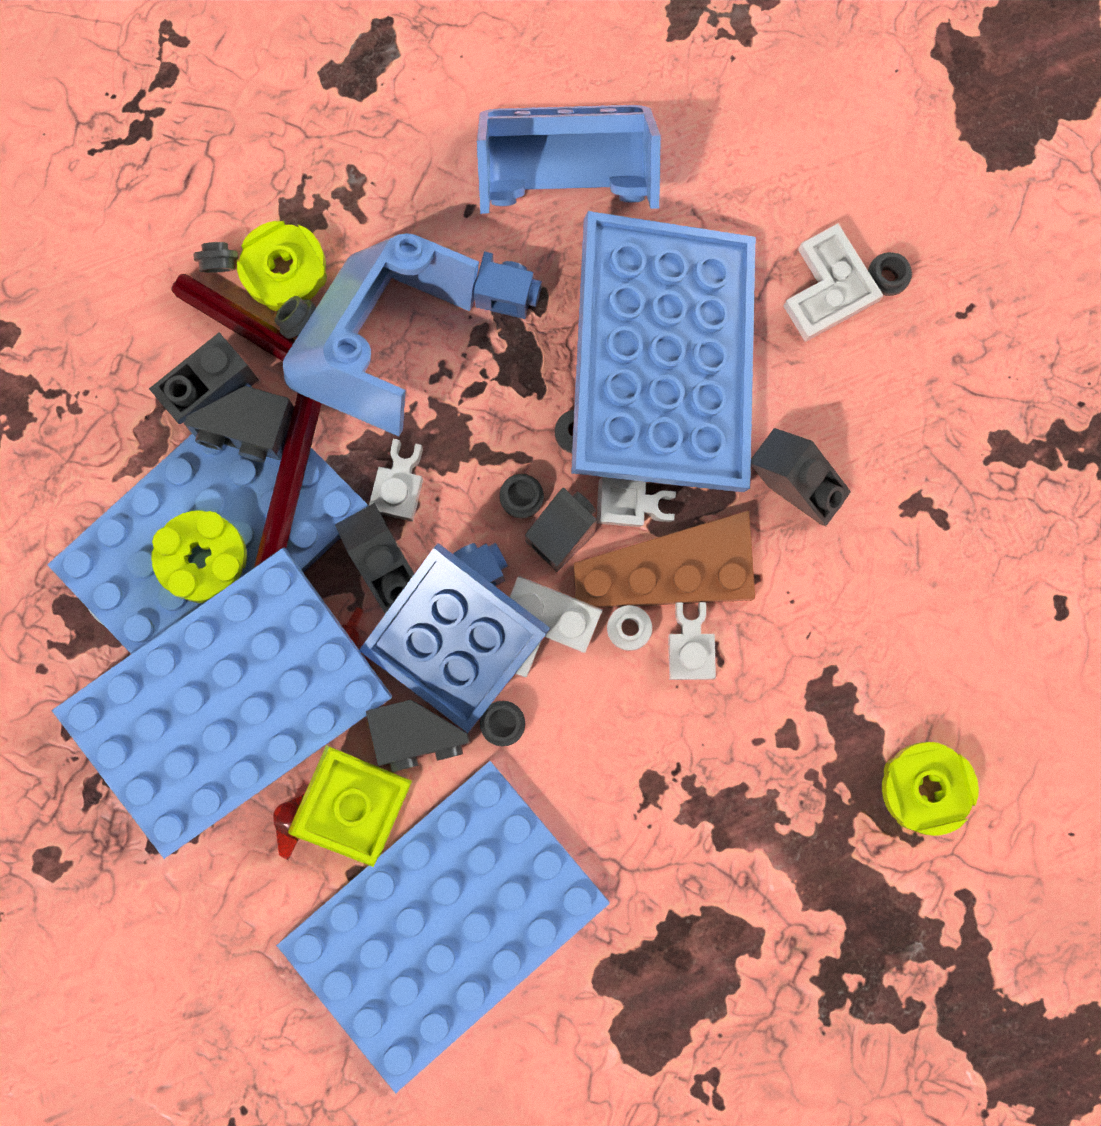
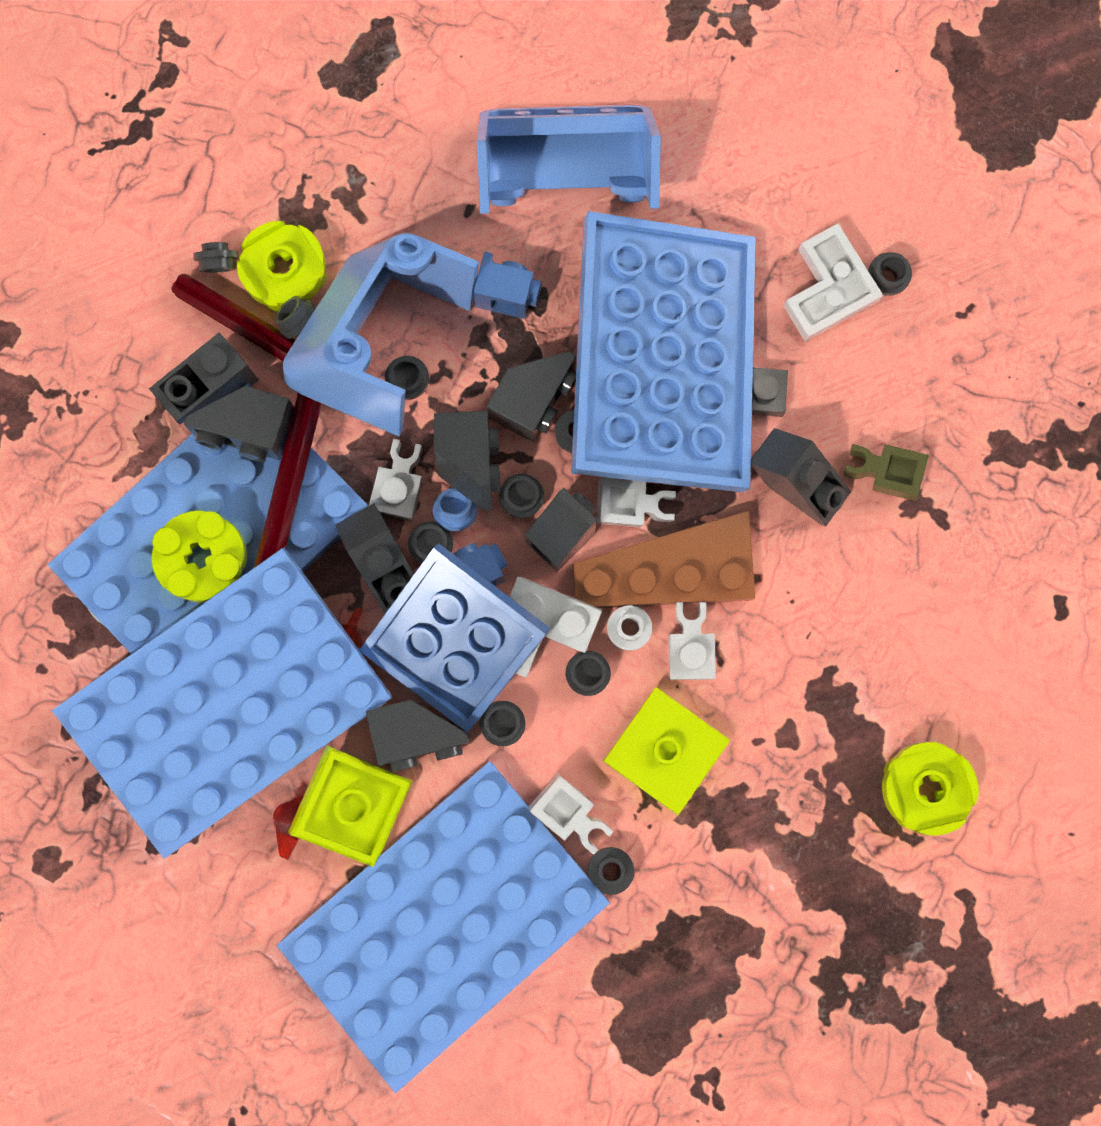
none -> dark grey plate [385,356,429,400]
none -> dark grey plate [408,522,453,564]
none -> light blue plate [433,488,477,531]
none -> dark grey slope [434,411,501,511]
none -> dark grey slope [486,351,576,442]
none -> white plate [528,773,613,855]
none -> dark grey plate [565,651,611,696]
none -> dark grey plate [588,847,634,895]
none -> neon yellow plate [603,687,730,815]
none -> dark grey plate [752,367,788,417]
none -> olive plate [844,444,929,501]

